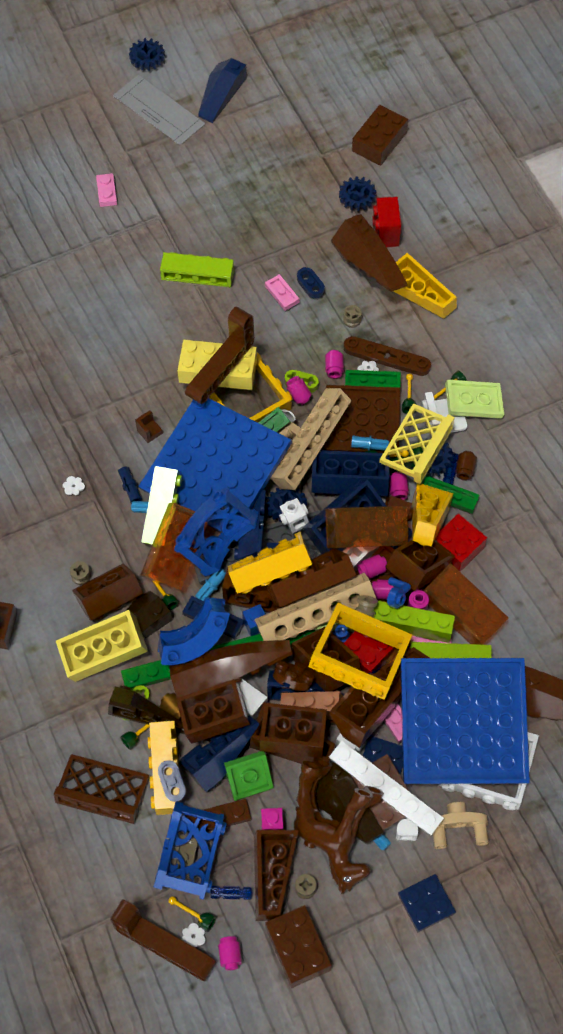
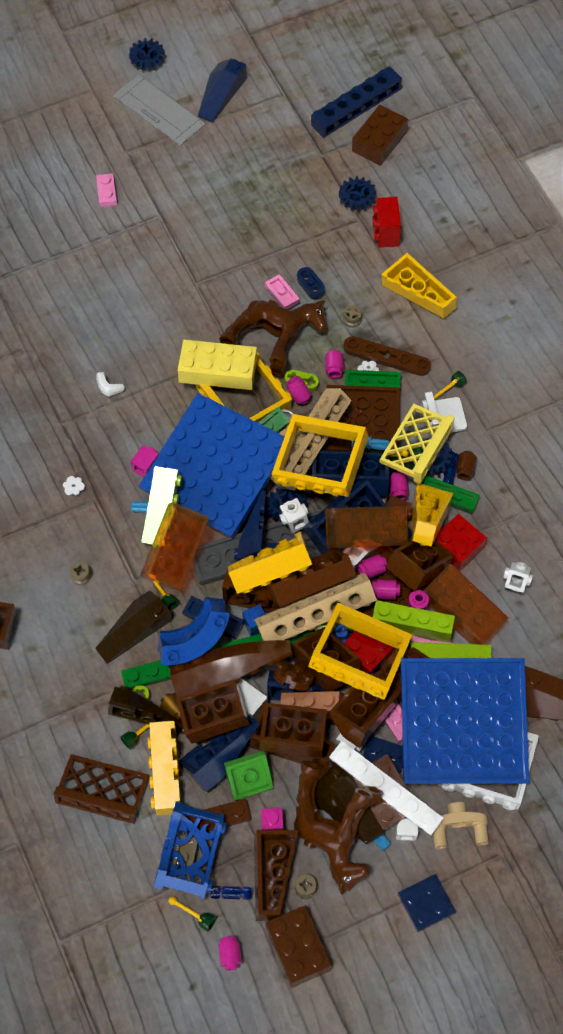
light yellow brick [56,610,148,682] -> none
reddish brown slope [72,563,143,621] -> none
reddish brown beam [110,899,216,981] -> none
dark blue pin [118,466,142,504] -> none
reddish brown panel [135,410,163,443] -> none
plate [158,760,186,802] -> none
lime brick [160,252,234,287] -> none
blue fence [174,487,259,576] -> none
white plant [182,923,205,948] -> none
reddish brown beam [185,306,255,404] -> none
dark azure axle [196,568,226,601] -> none
reddish brown wedge [331,214,407,292] -> none
dark tan wheel [355,596,378,618] -> none
blue plate [387,577,411,608] -> none
hinge [402,374,417,414] -> none
yellowish green plate [445,380,504,418] -> none
none -> white hair [96,372,125,397]
none -> dark pink brick [130,445,159,477]
none -> reddish brown animal [219,300,327,378]
none -> yellow window [272,414,369,497]
none -> dark blue brick [311,66,402,138]
none -> white brick [503,562,533,593]

